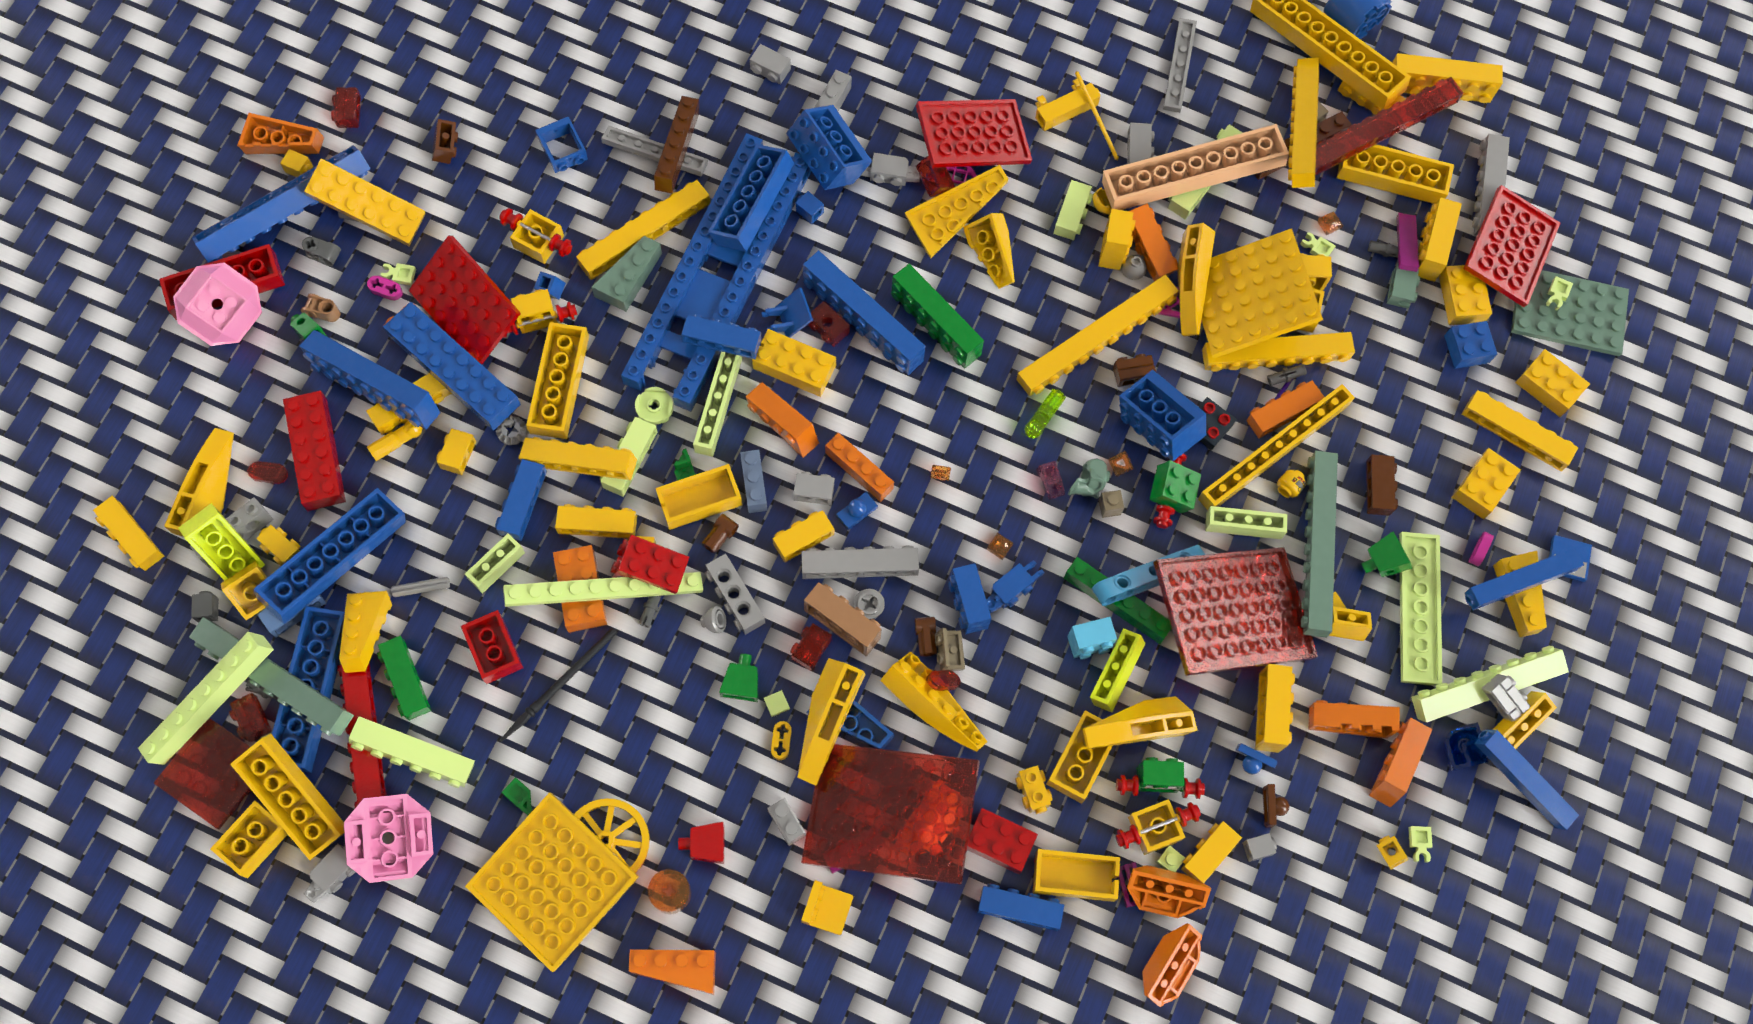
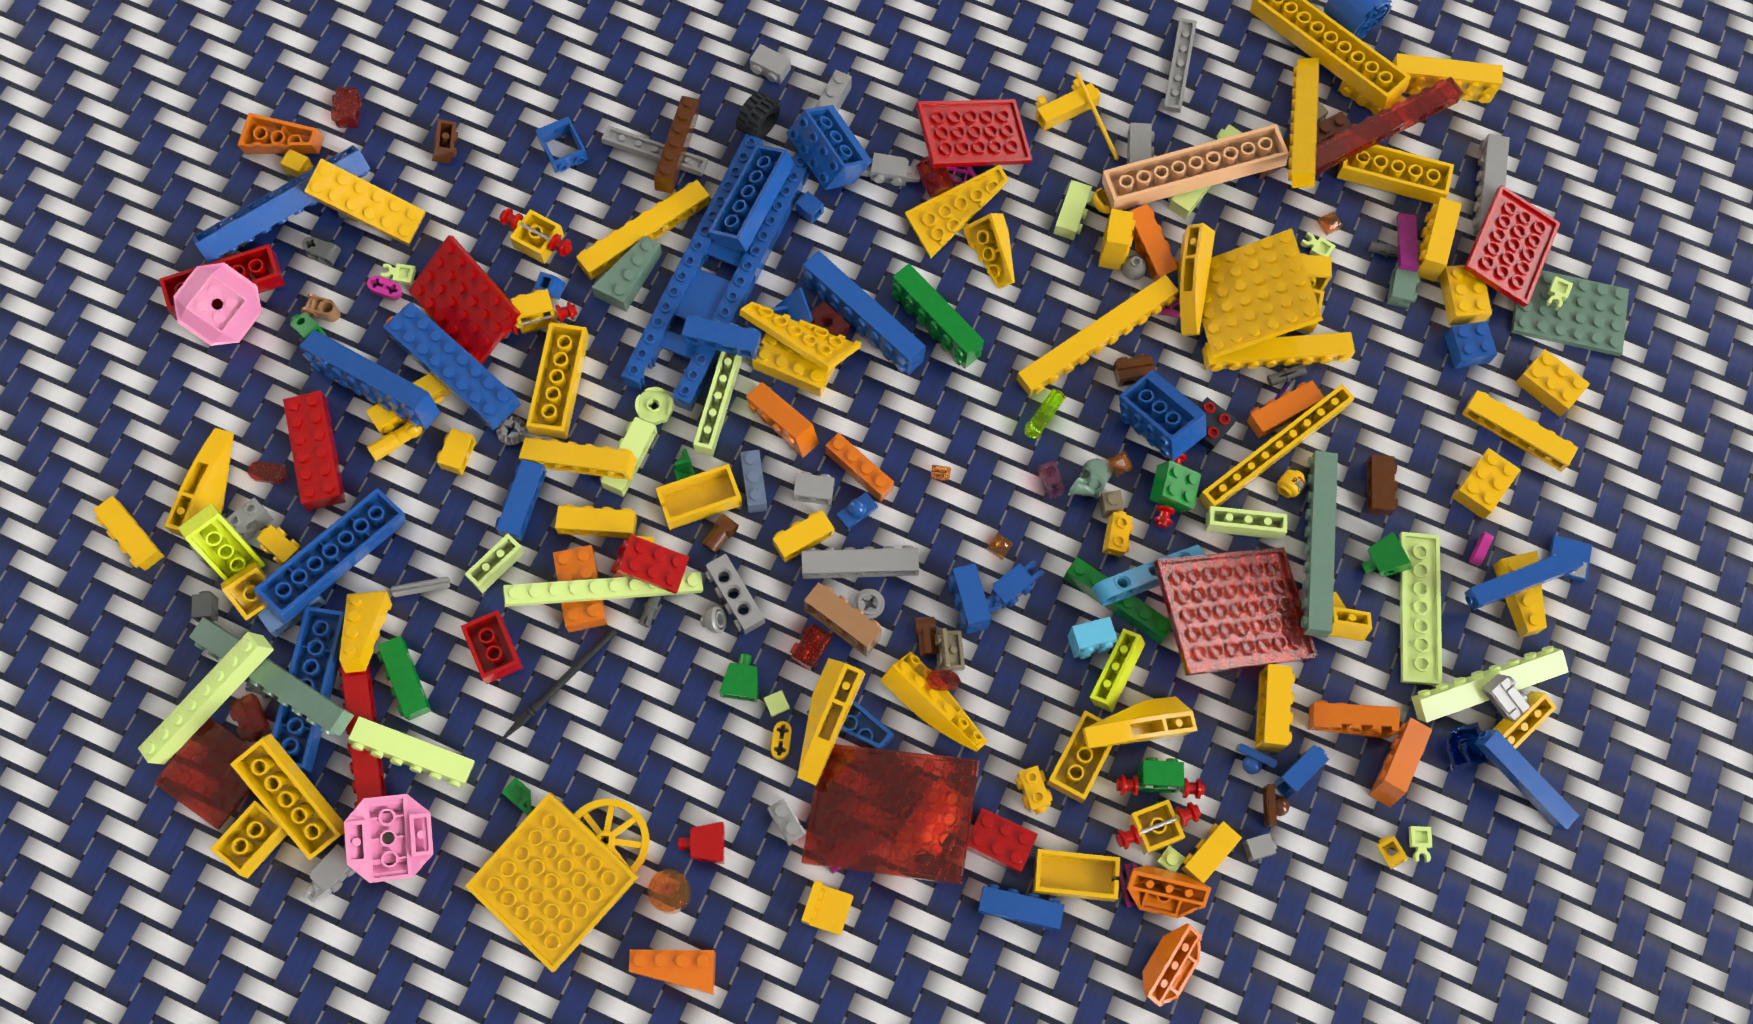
none -> black tyre [736,91,780,139]
none -> yellow wing [739,302,862,372]
none -> yellow brick [1102,511,1134,557]
none -> blue brick [1273,745,1329,799]

